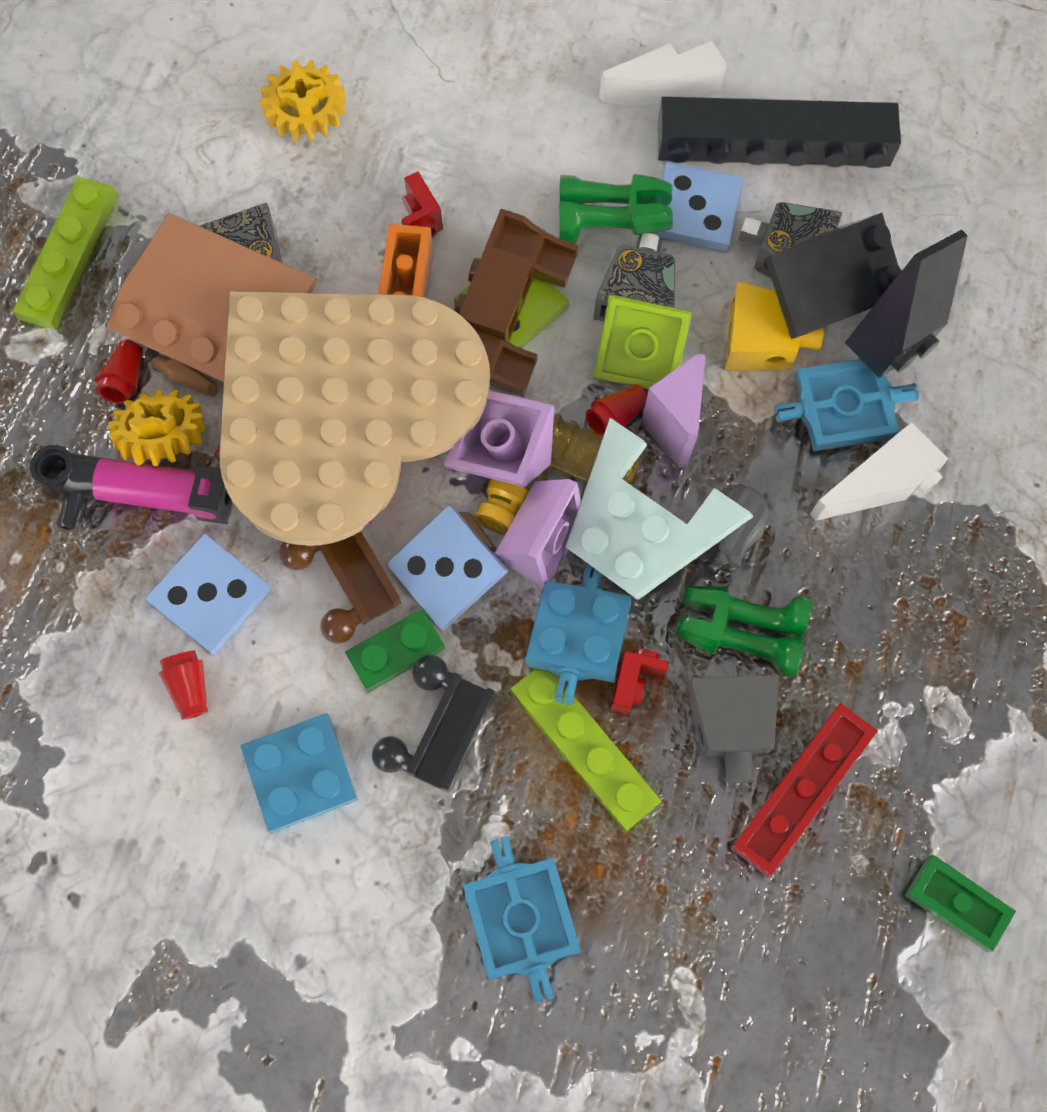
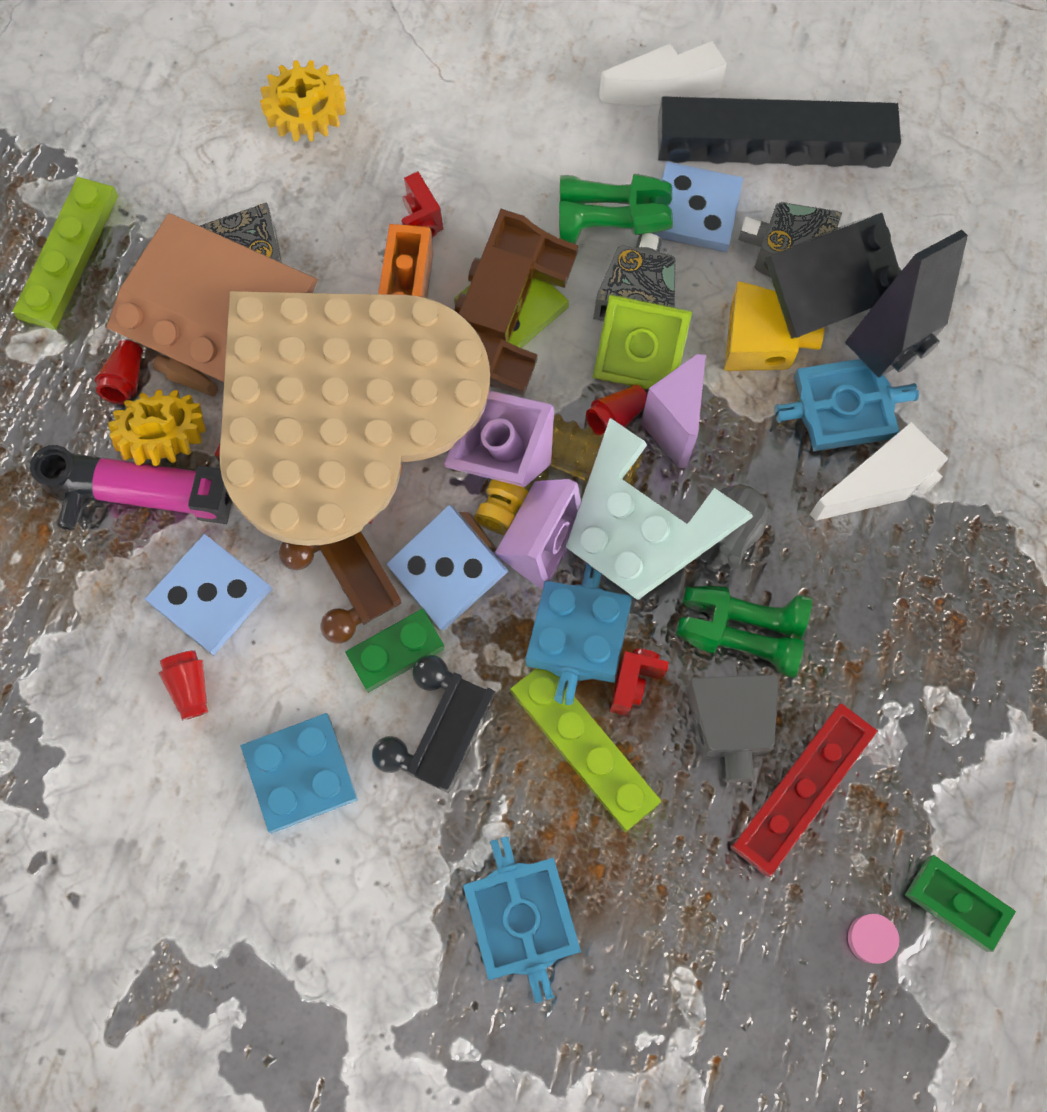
none -> bright pink tile [848,914,899,964]

